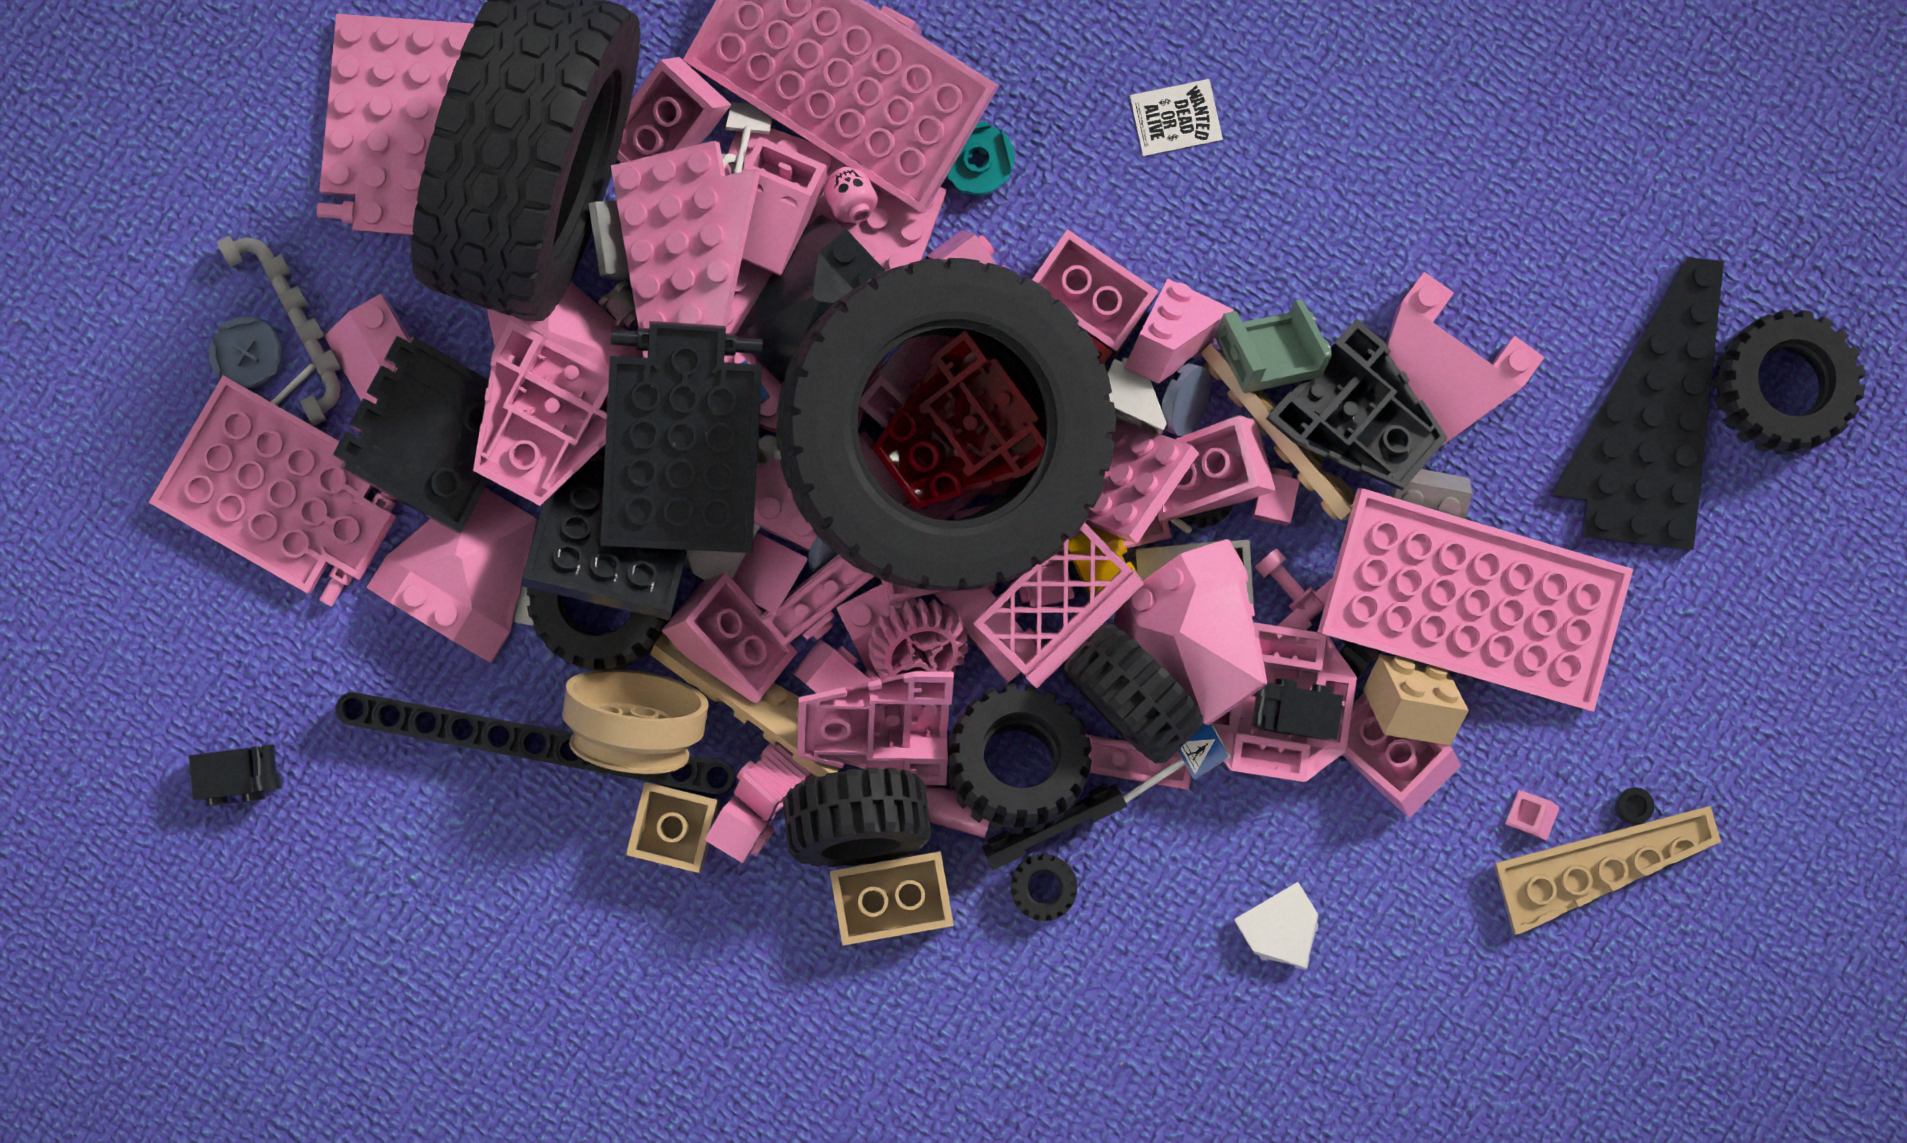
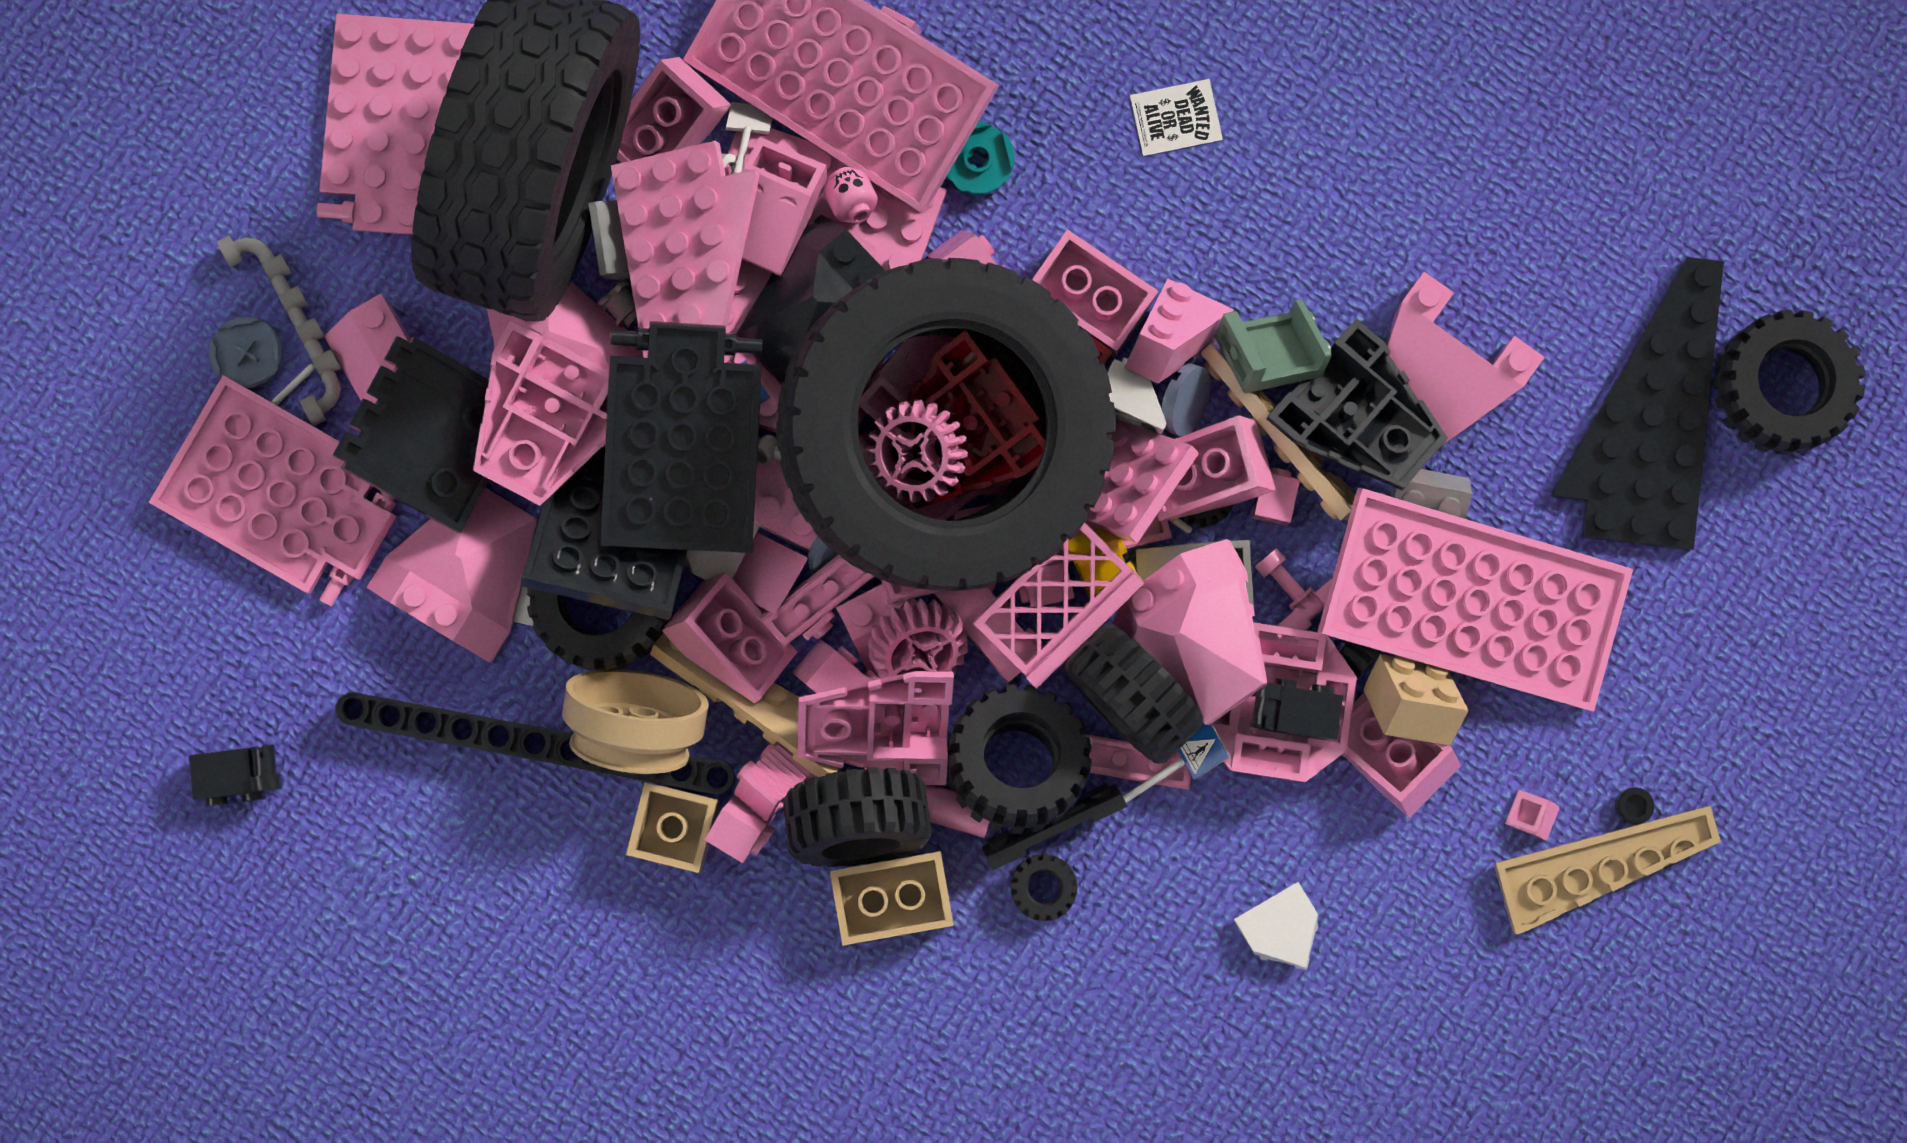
none -> bright pink gear [866,400,968,503]

